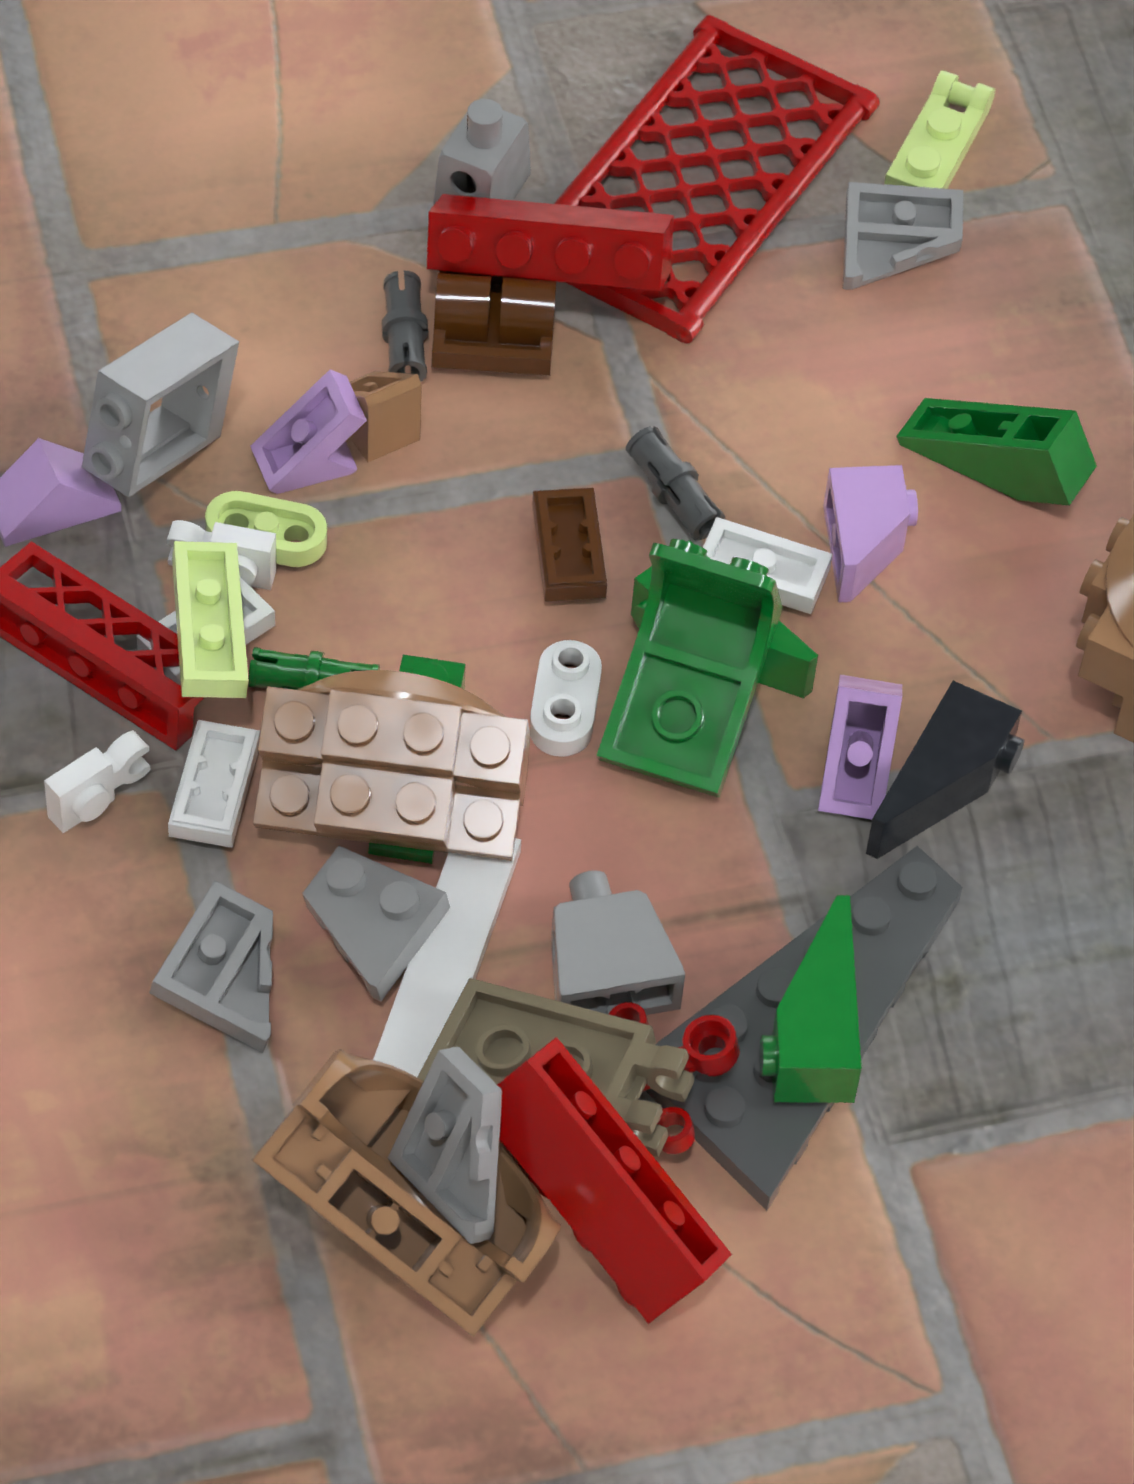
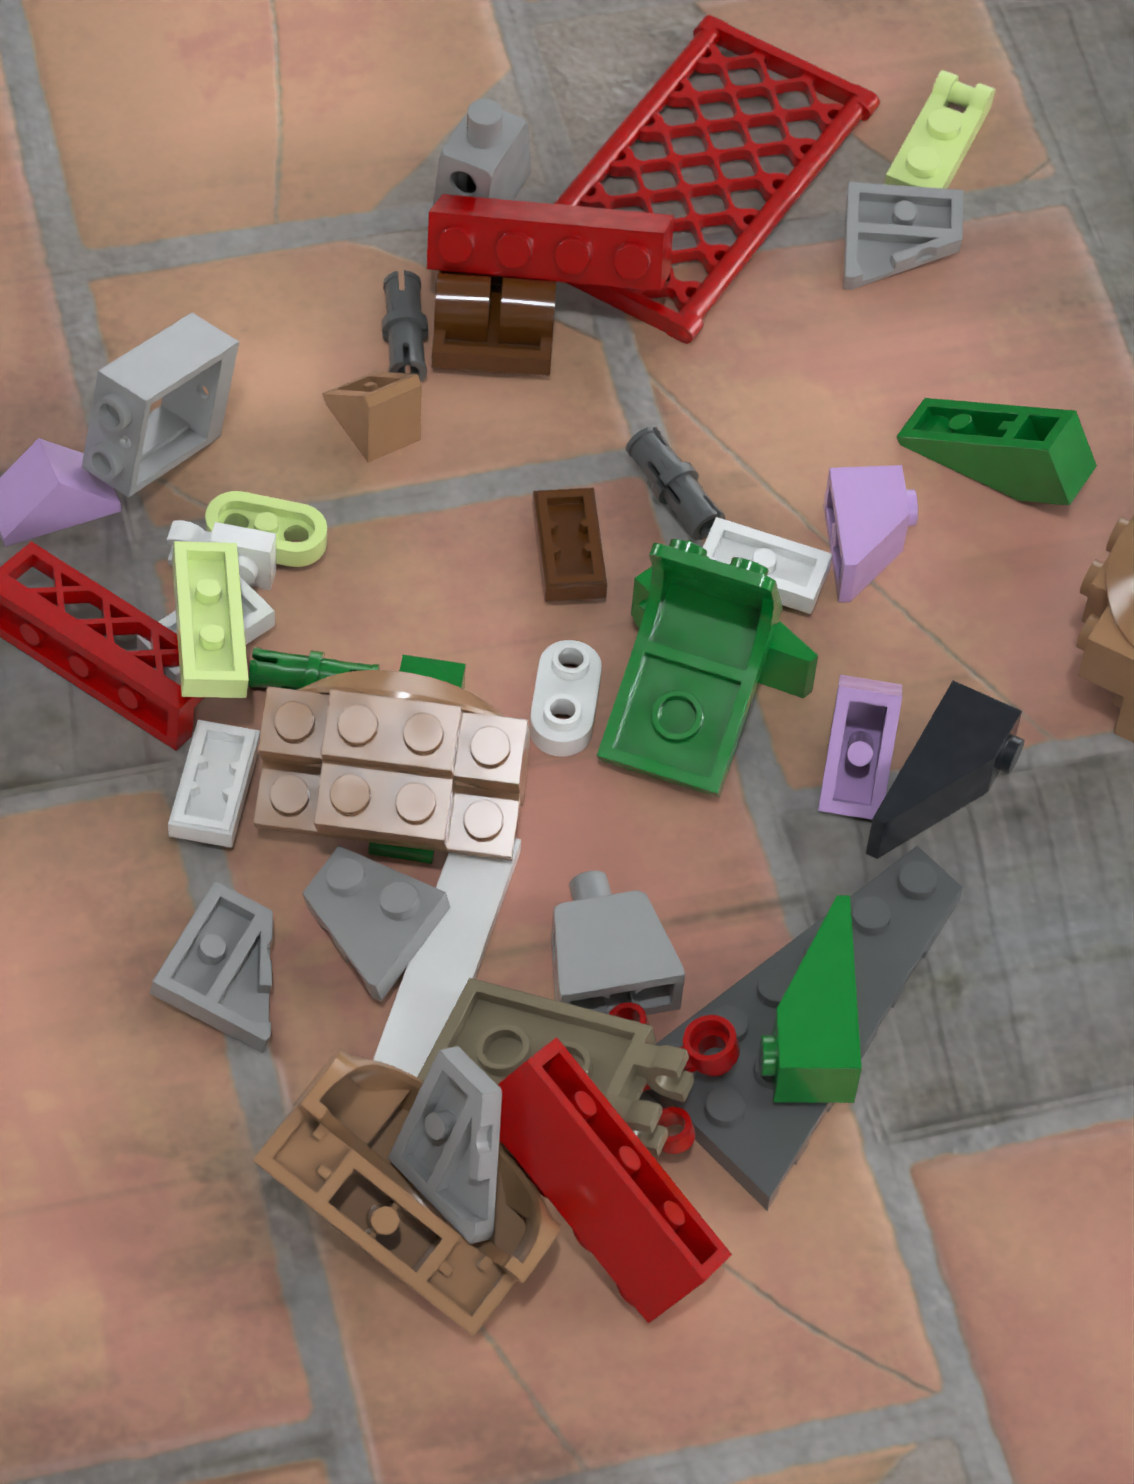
white plate [44,730,151,833] -> none
lavender slope [250,369,367,494] -> none

